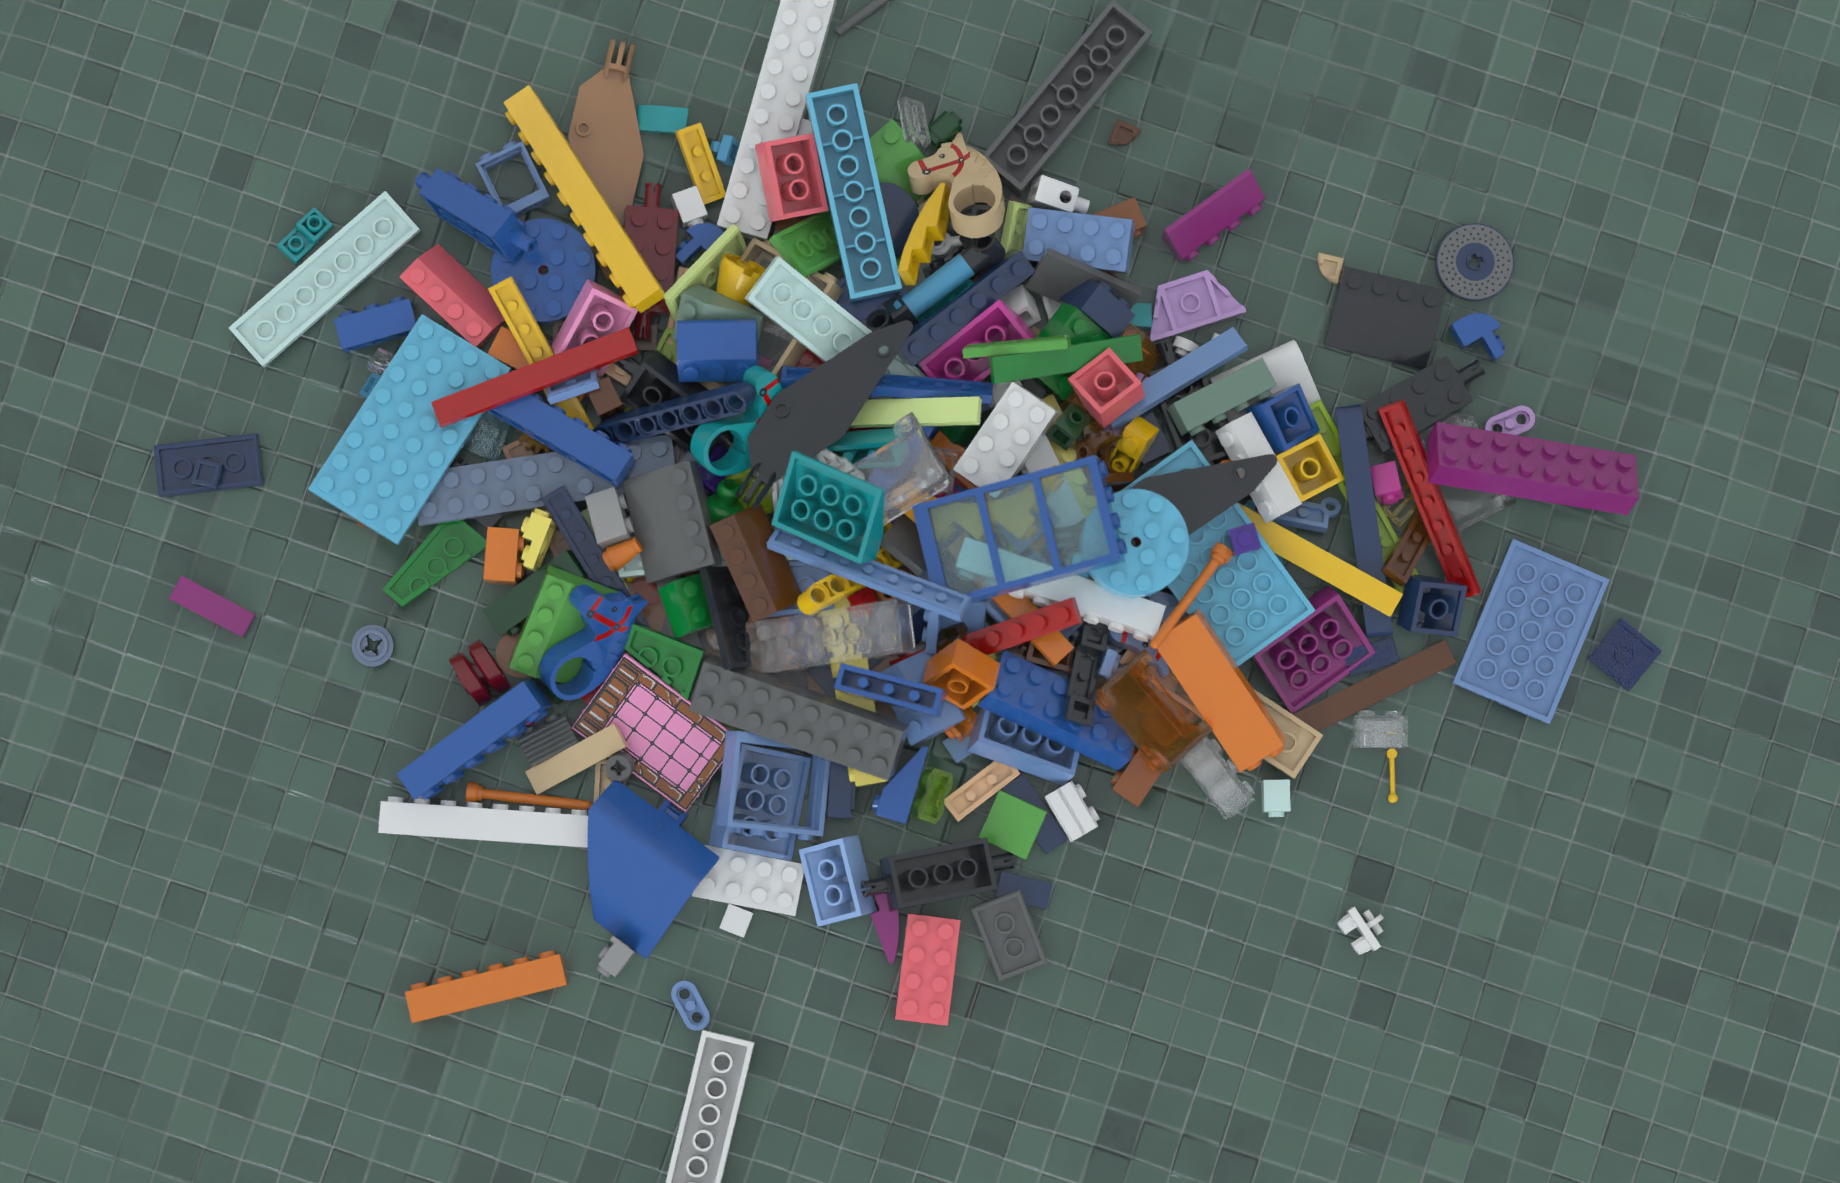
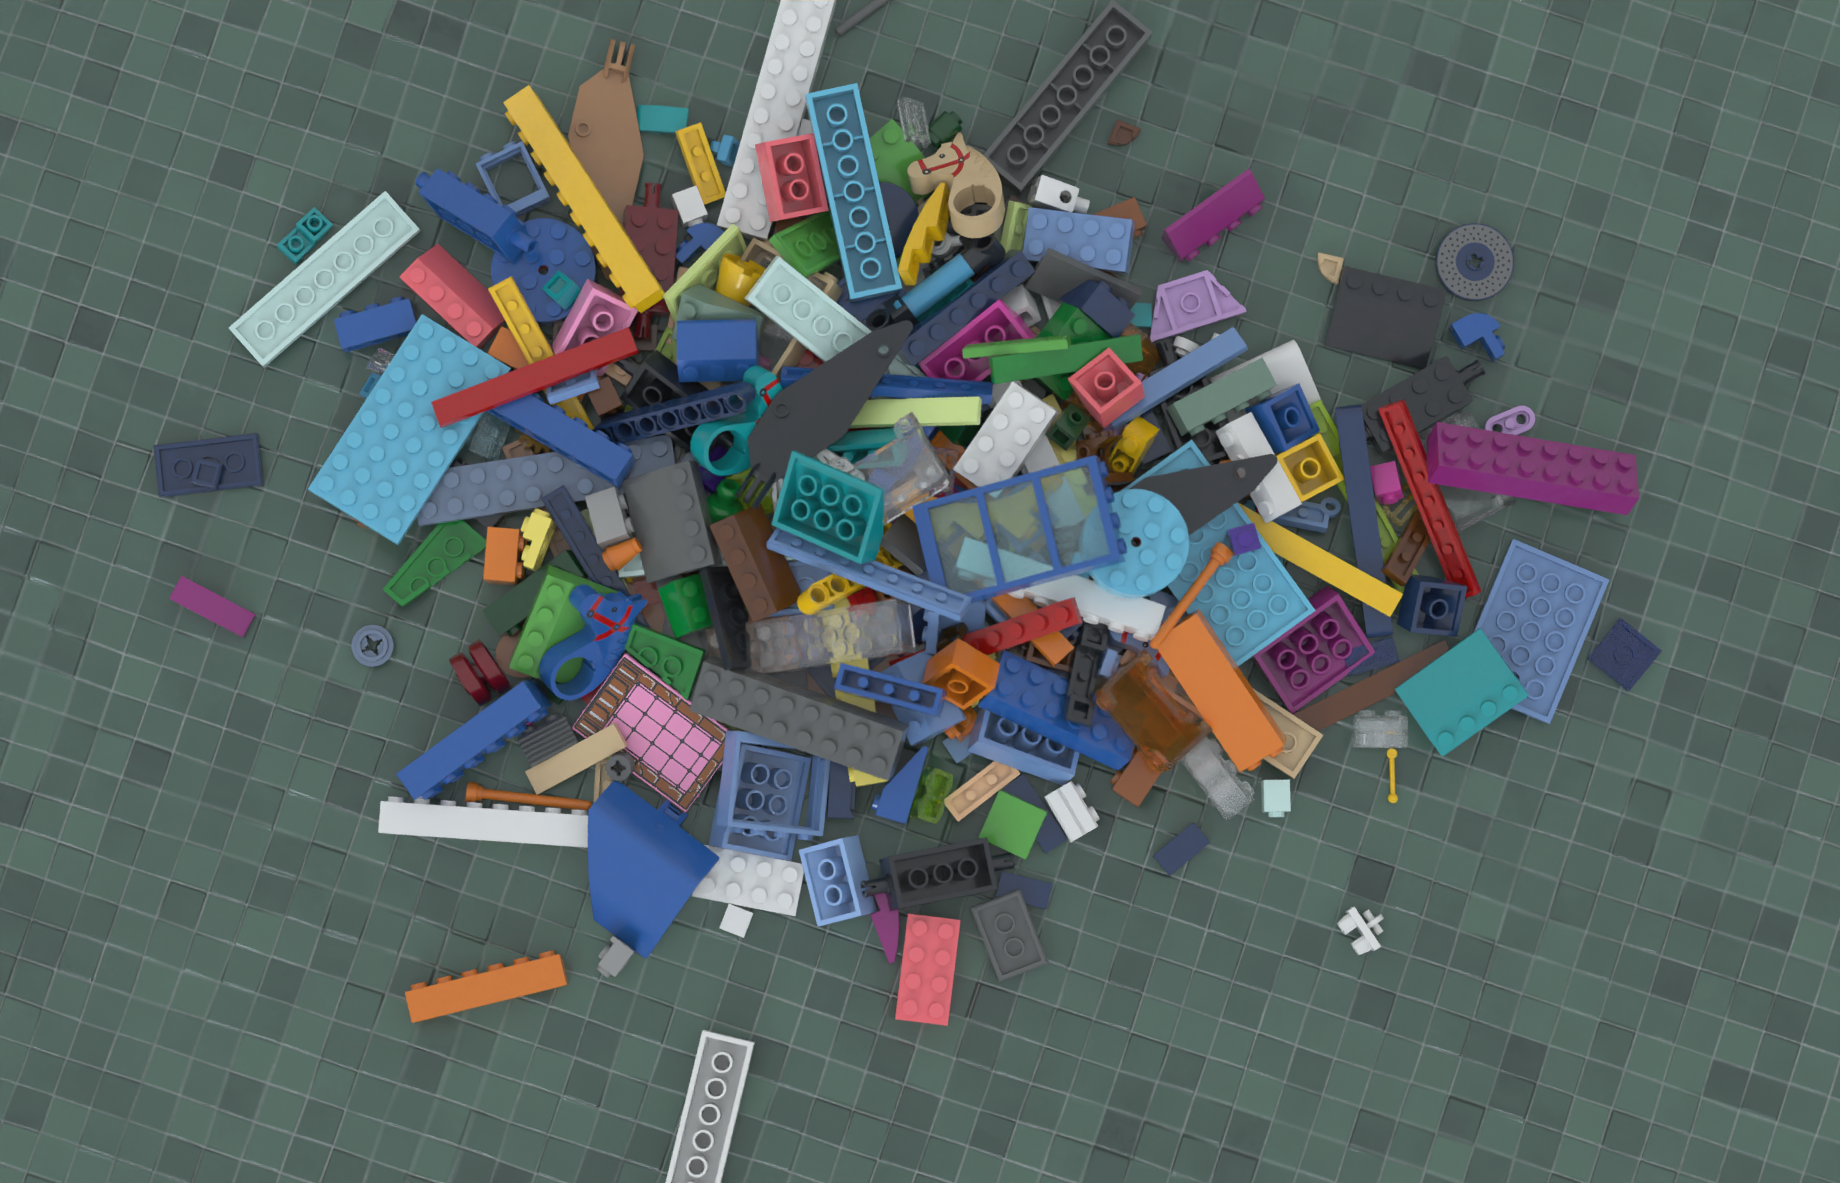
medium blue plate [671,981,710,1031] -> none
none -> teal slope [542,270,581,310]
none -> dark blue tile [1153,822,1210,876]
none -> teal slope [1395,628,1529,757]

